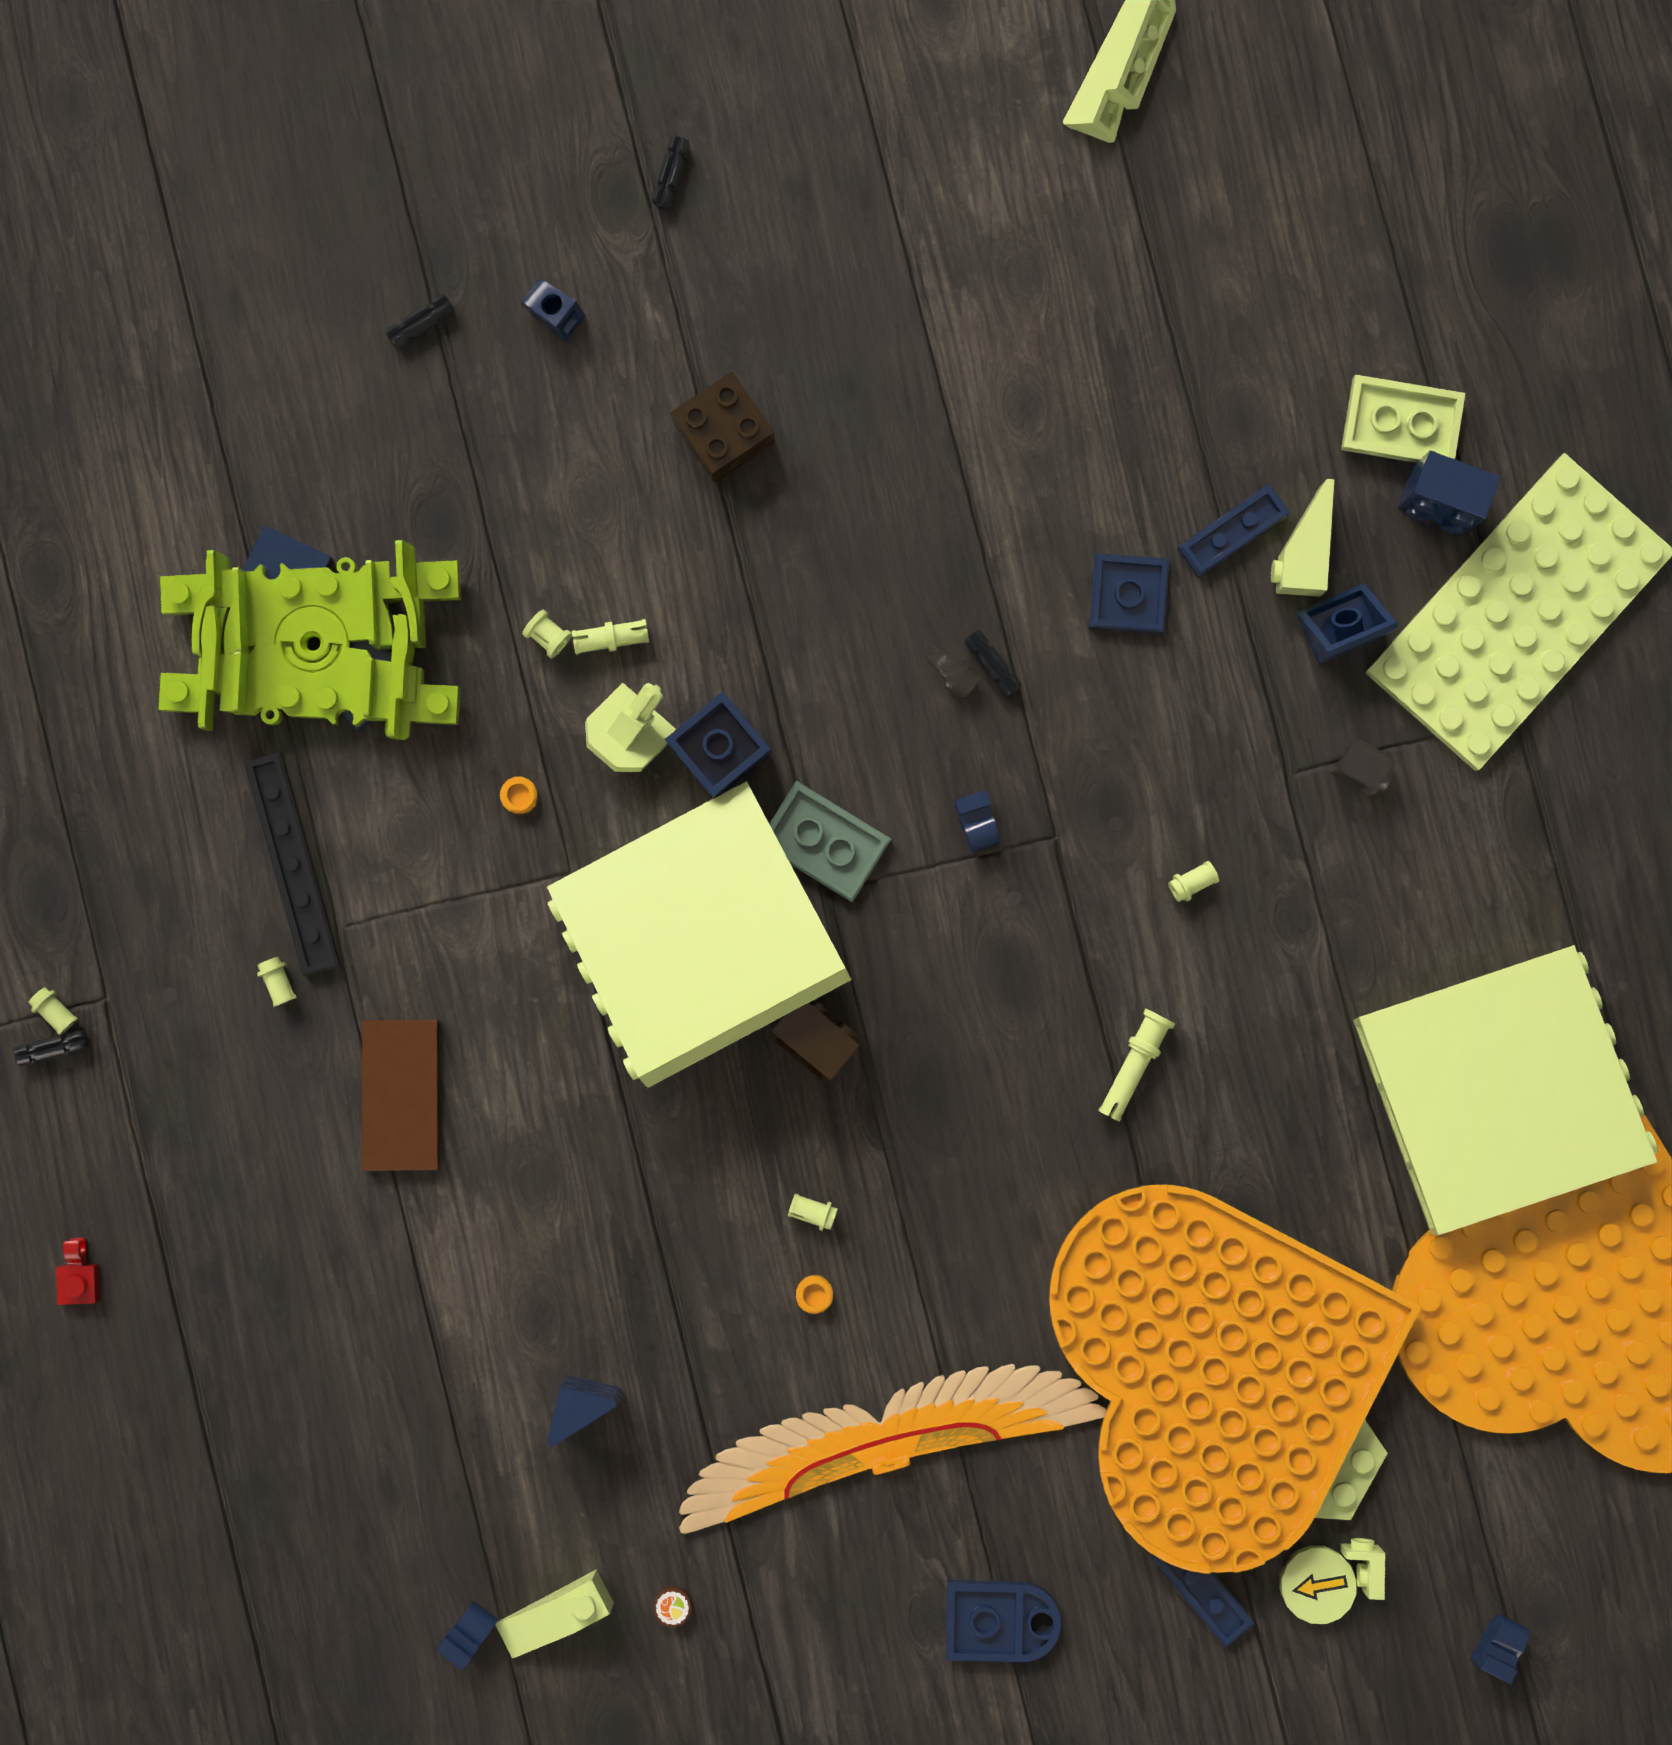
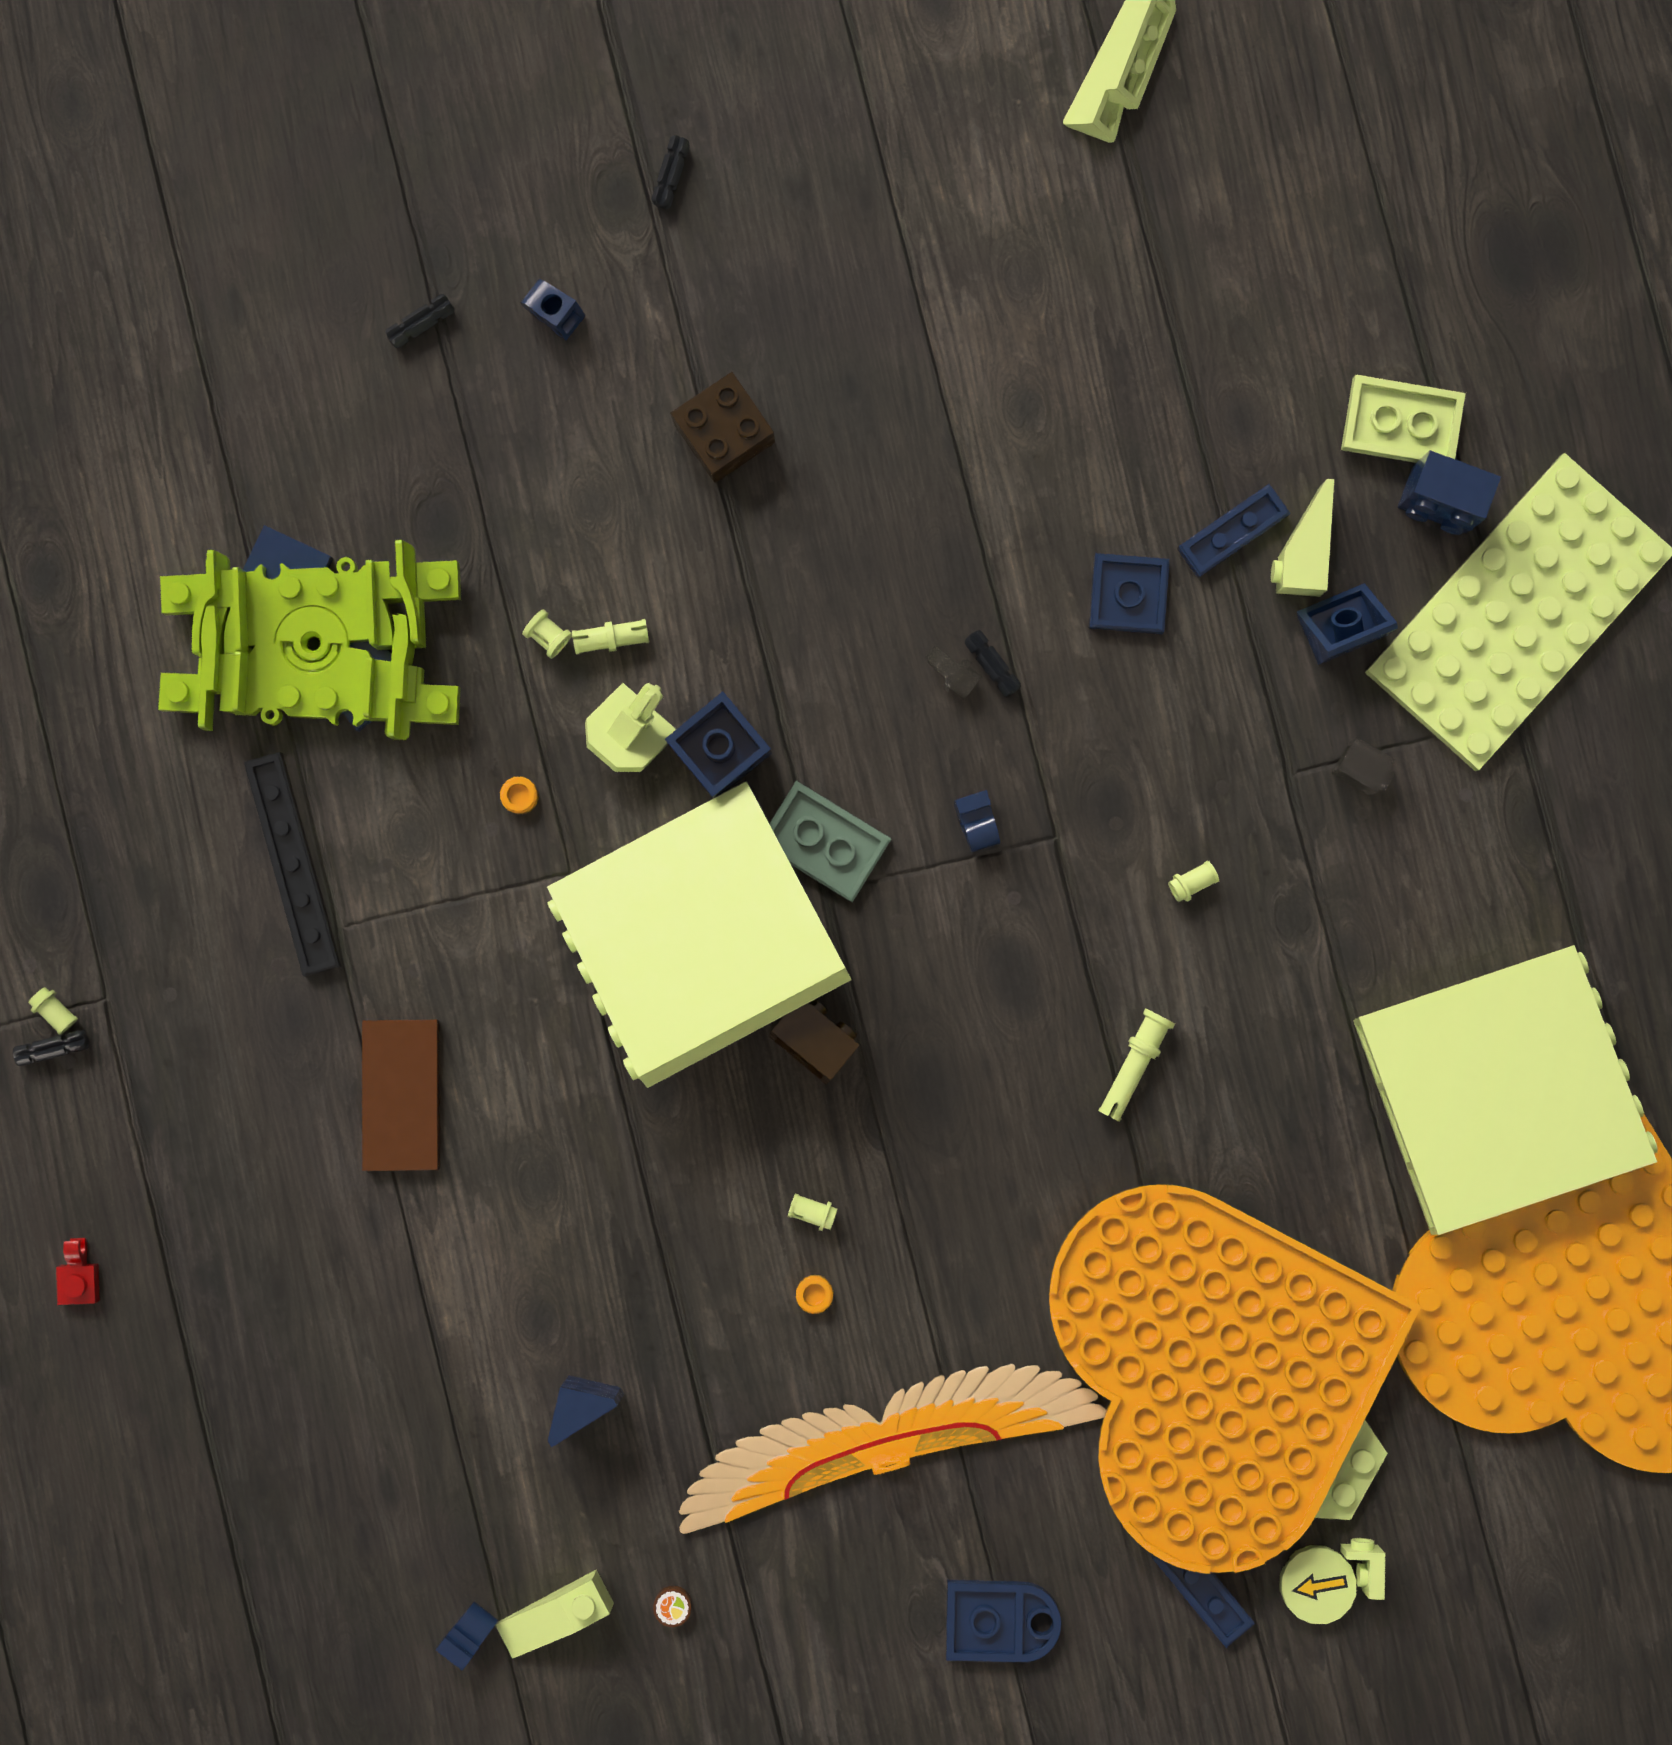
yellowish green pin [257,956,297,1007] -> none
dark blue leg [1471,1614,1529,1684] -> none

